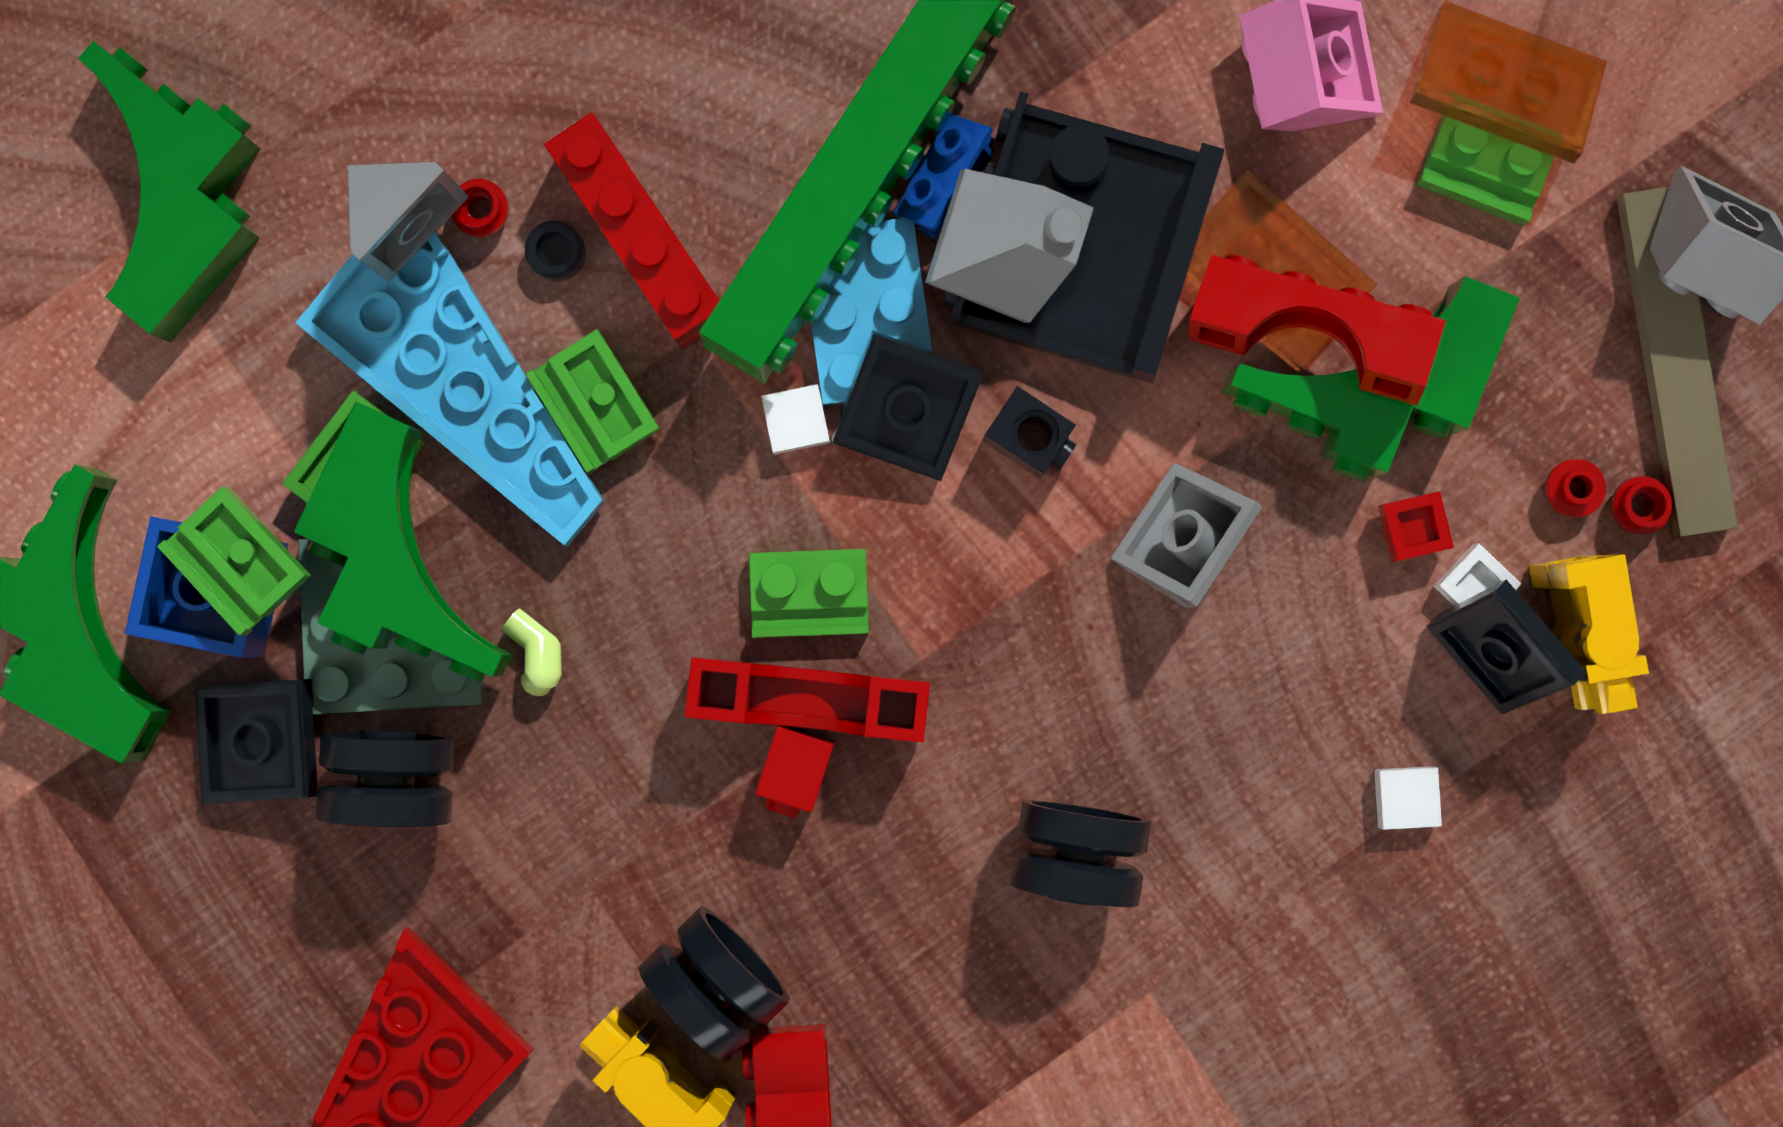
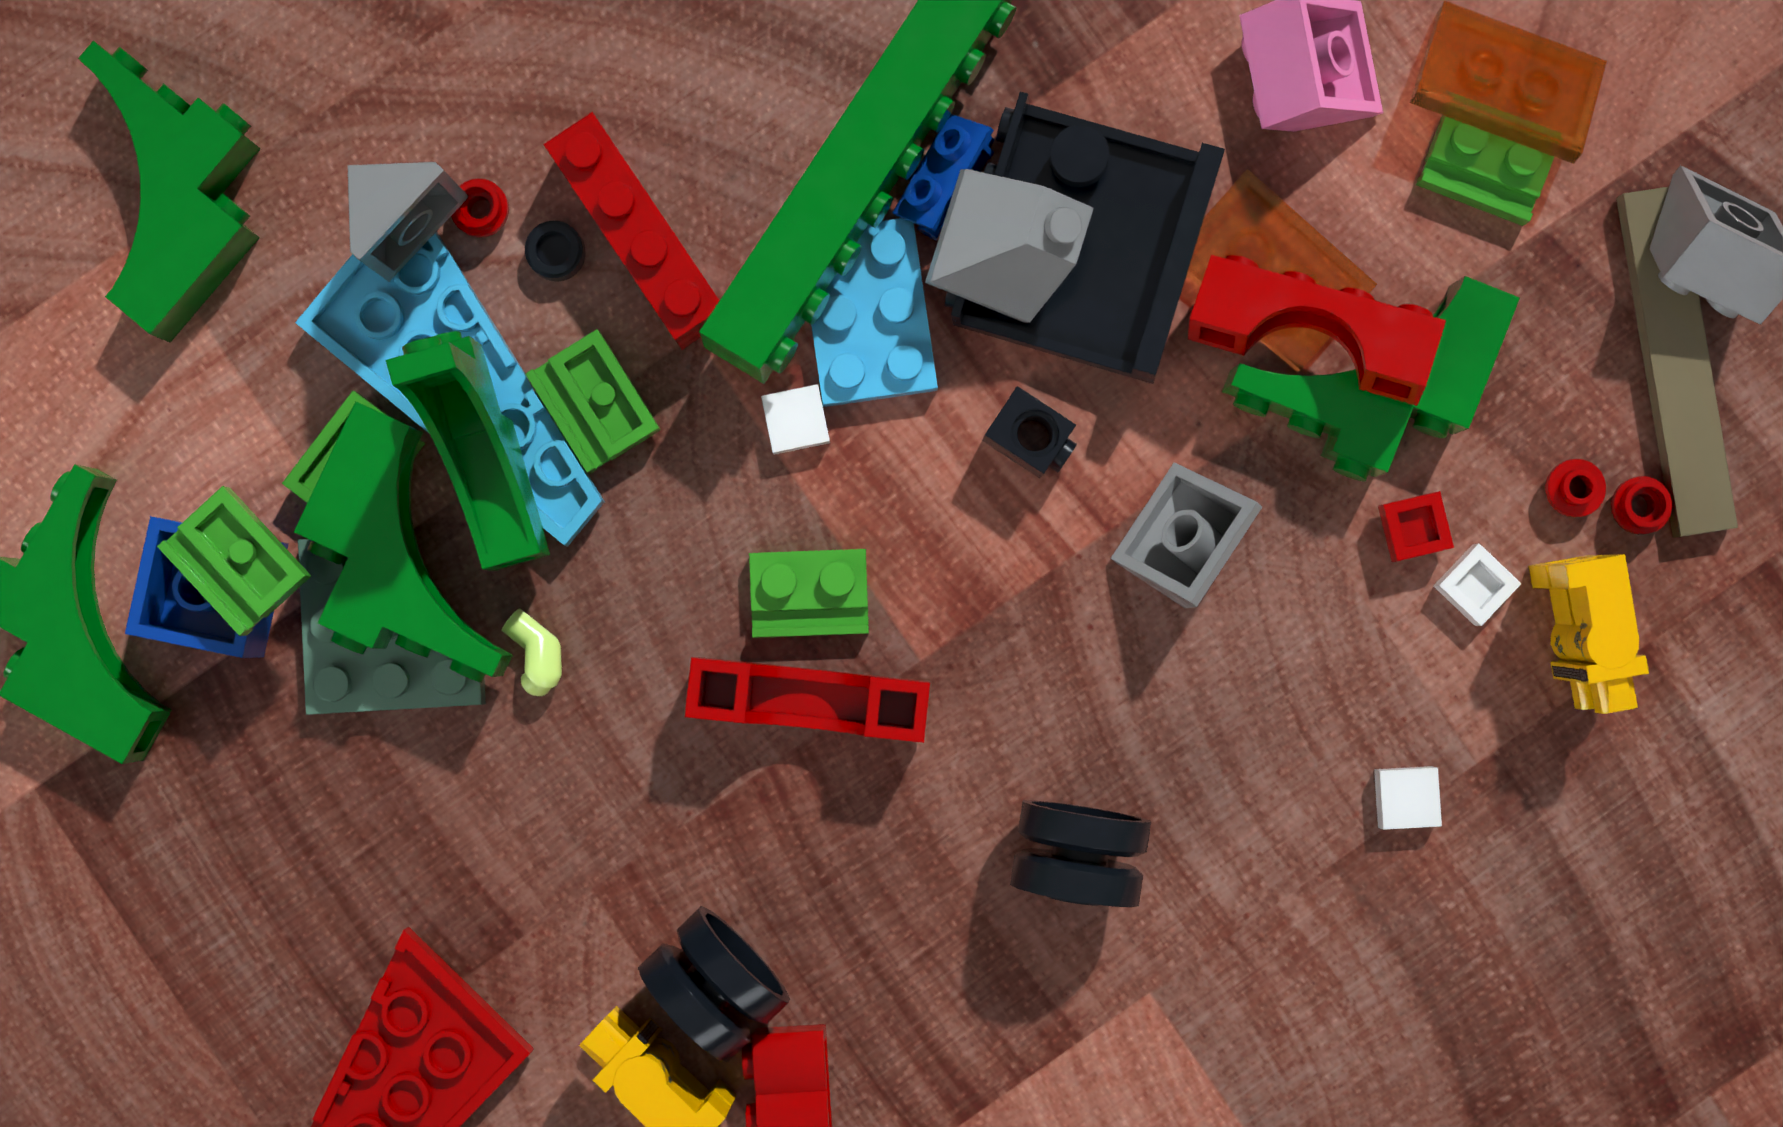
black tile [195,679,318,804] -> none
black wheel [316,729,456,827] -> none
red brick [755,725,835,818] -> none
black tile [831,330,984,481] -> none
black tile [1427,579,1586,714] -> none
none -> green arch [386,331,550,571]

